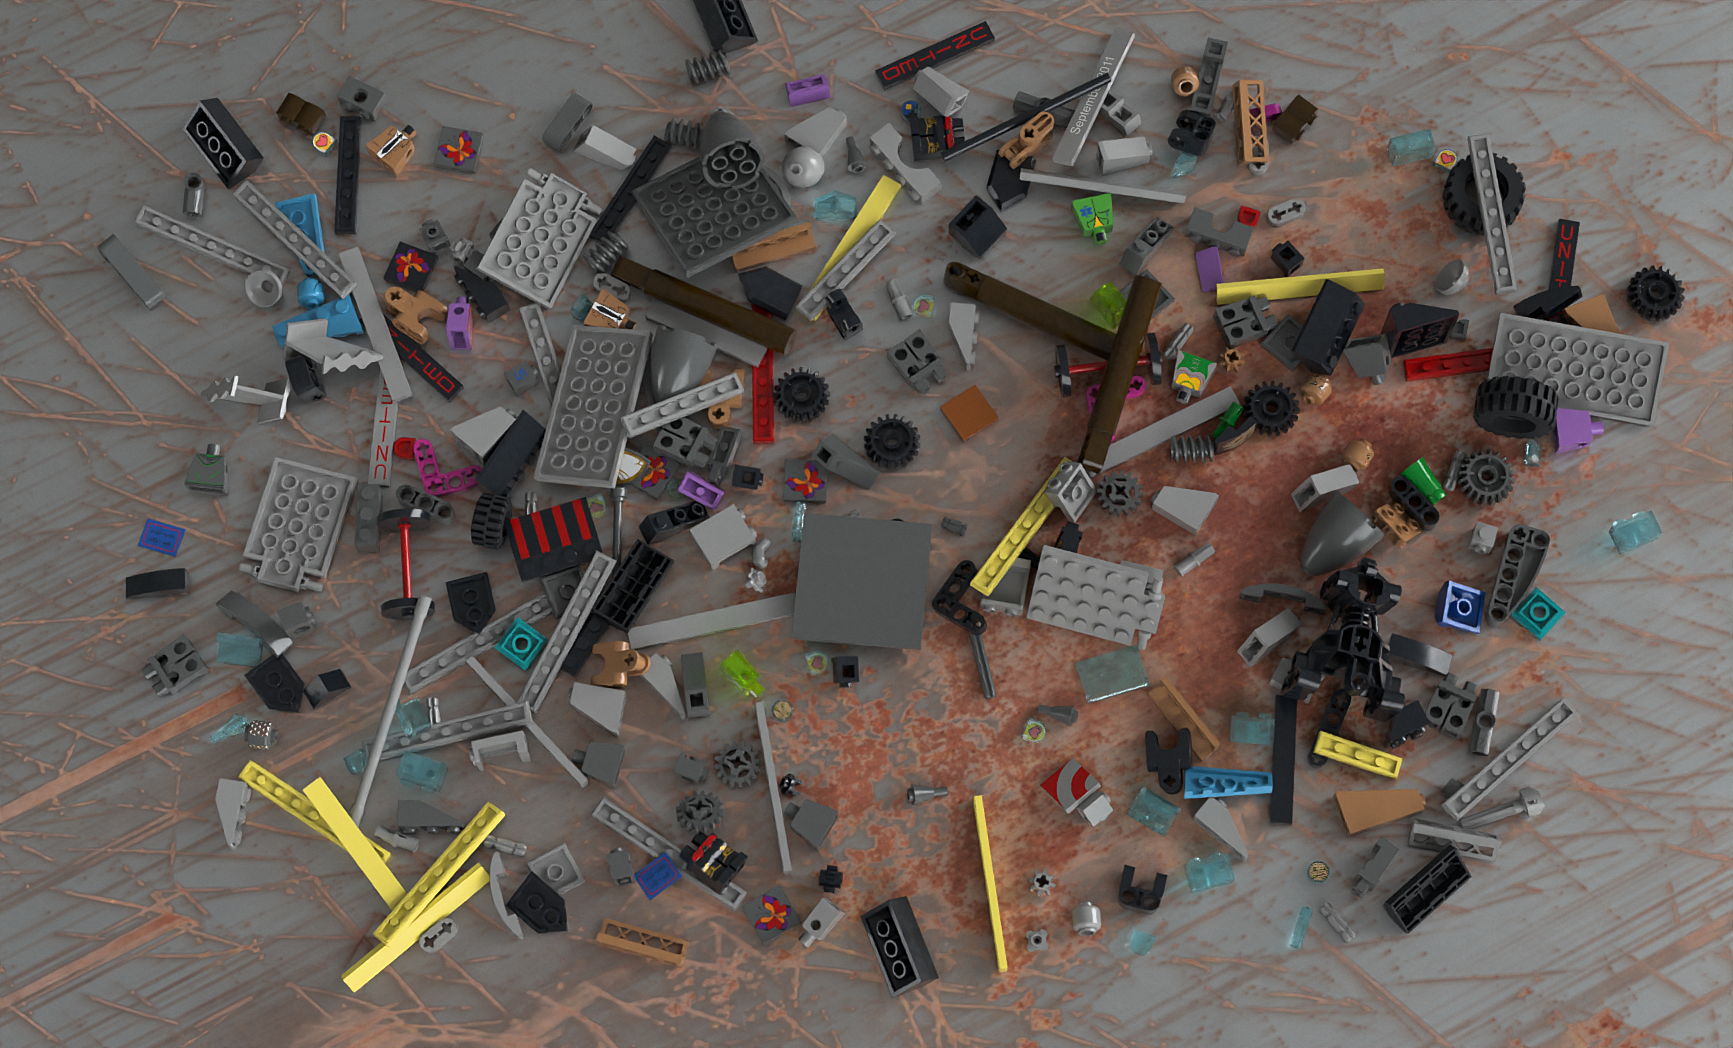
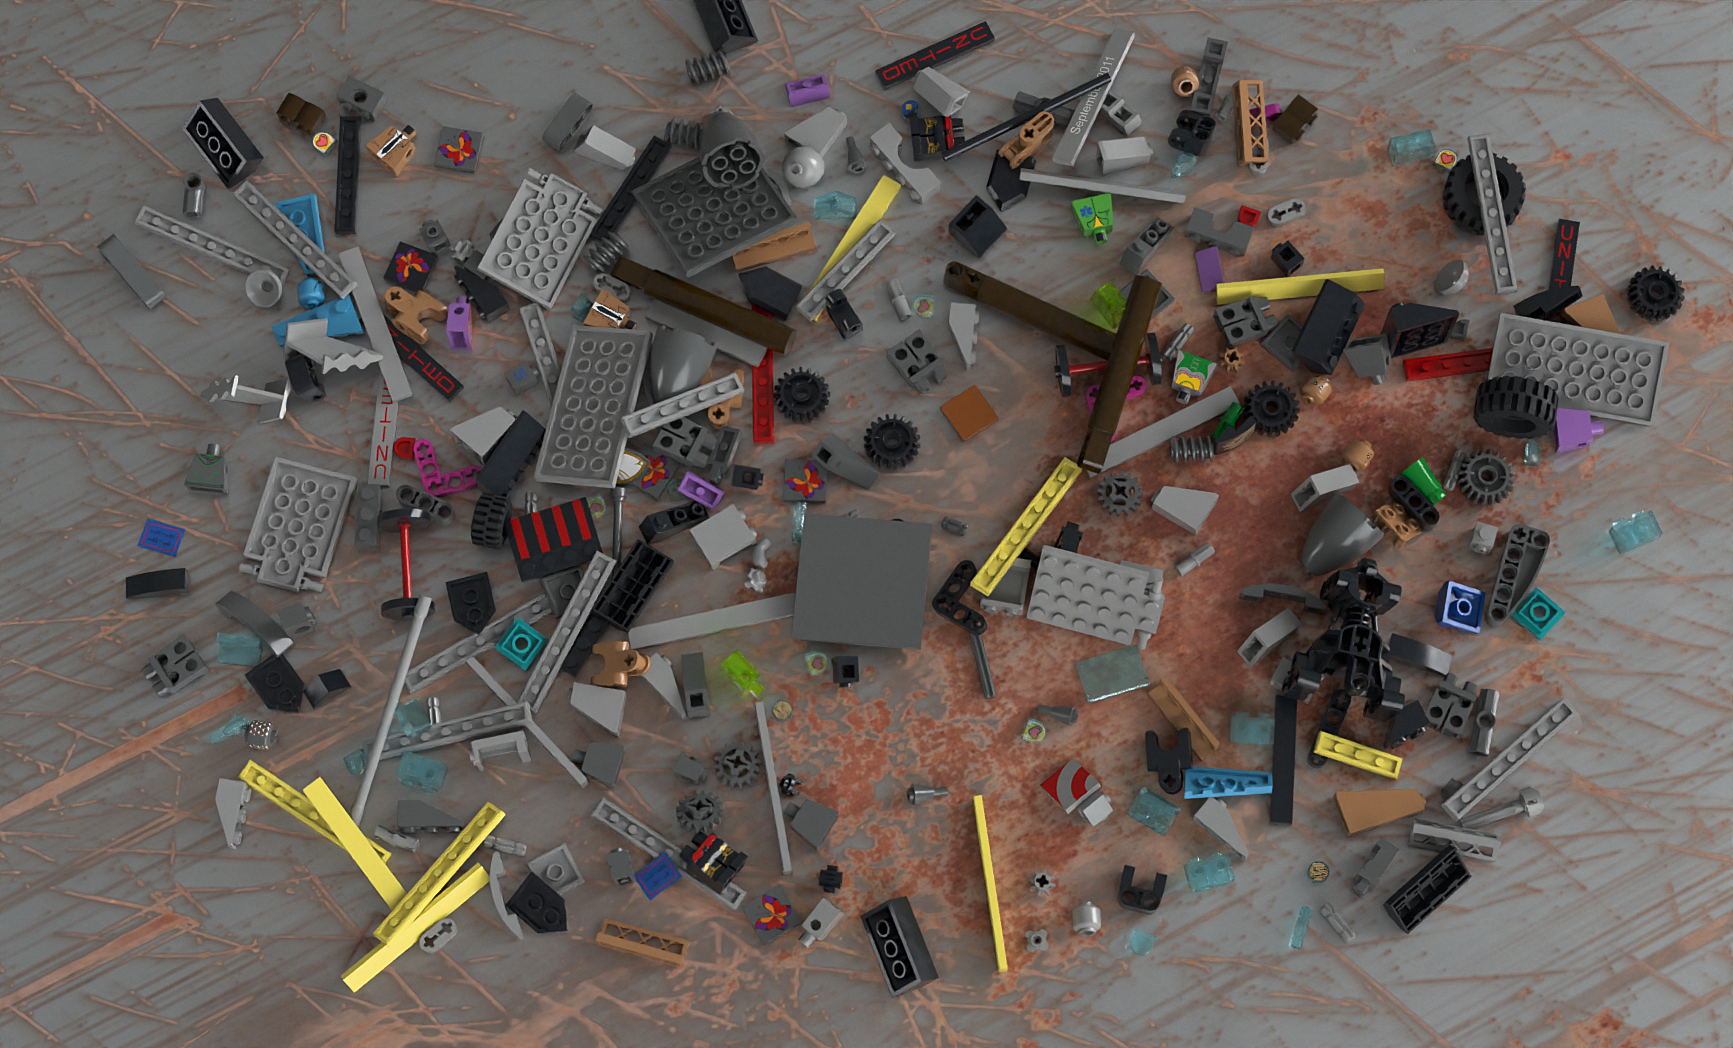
light grey plate [1045,461,1097,523] -> none

